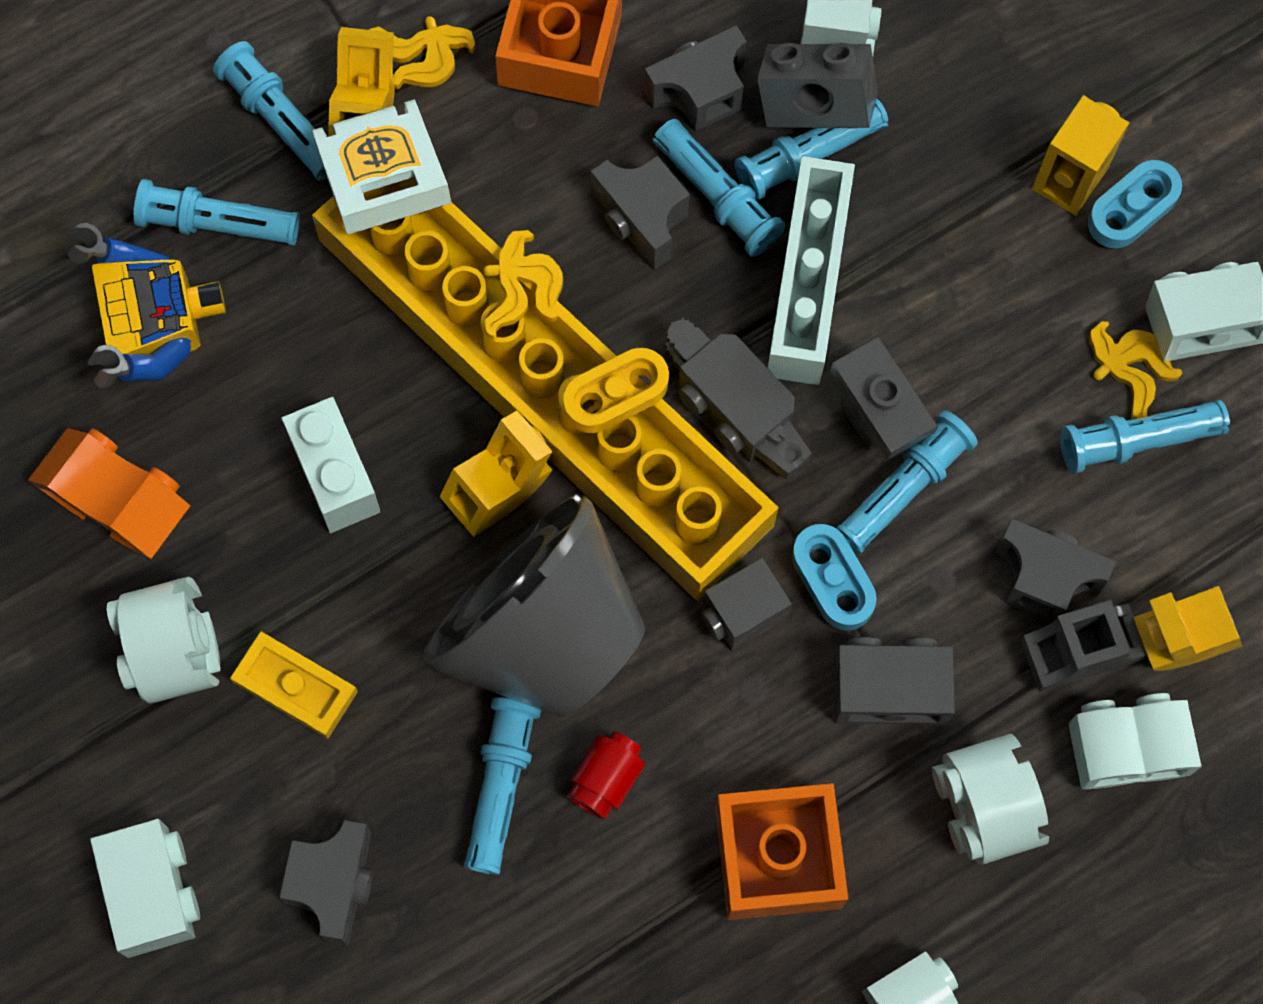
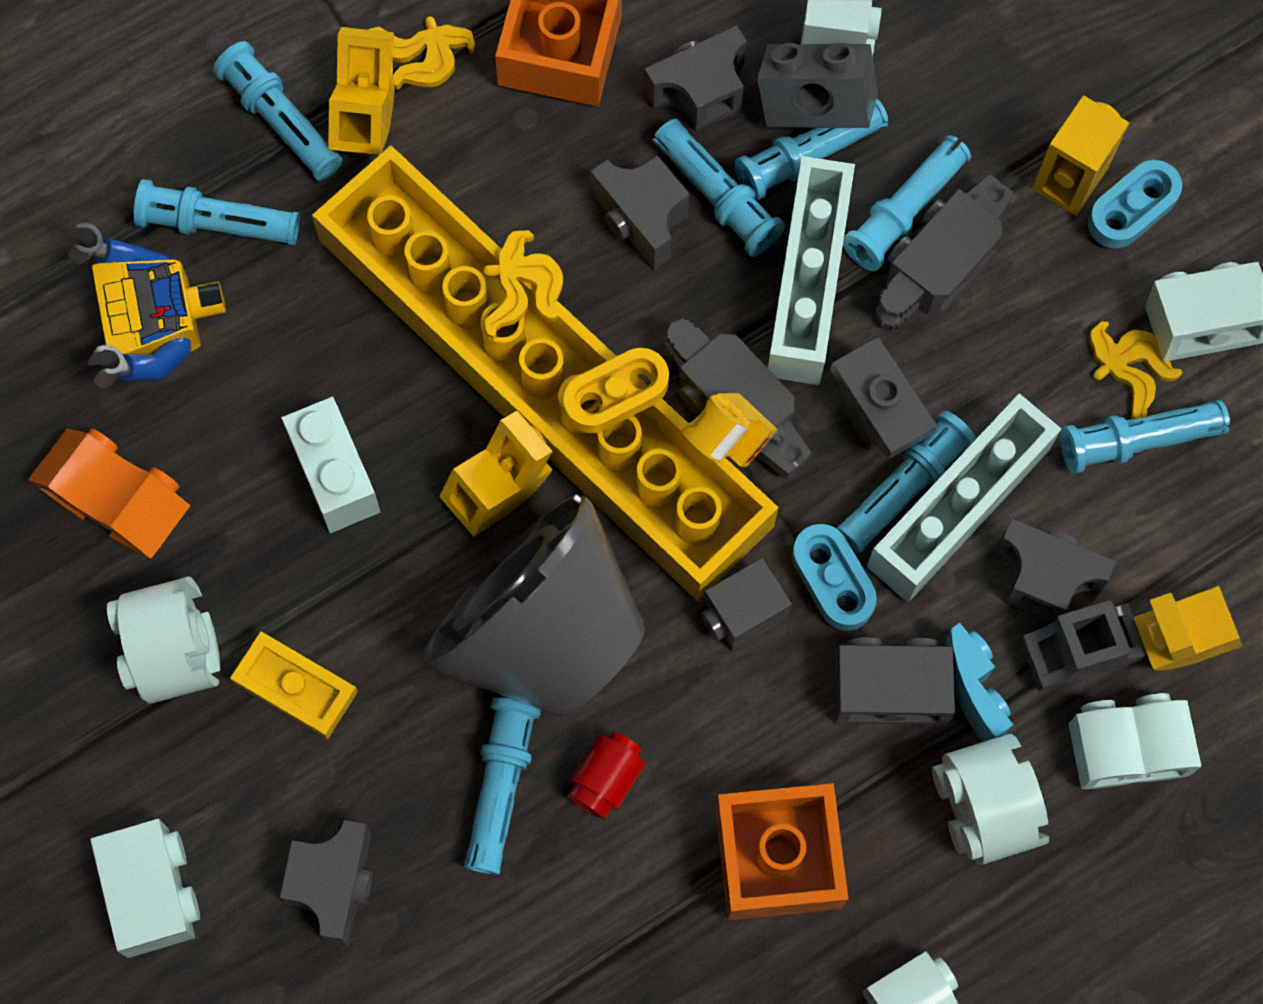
light aqua container [312,99,452,235] -> none
none -> yellow leg [682,393,778,467]
none -> medium azure pin [843,135,971,271]
none -> light aqua brick [867,393,1061,603]
none -> dark grey hinge [875,175,1014,331]
none -> medium azure slope [943,623,1013,742]

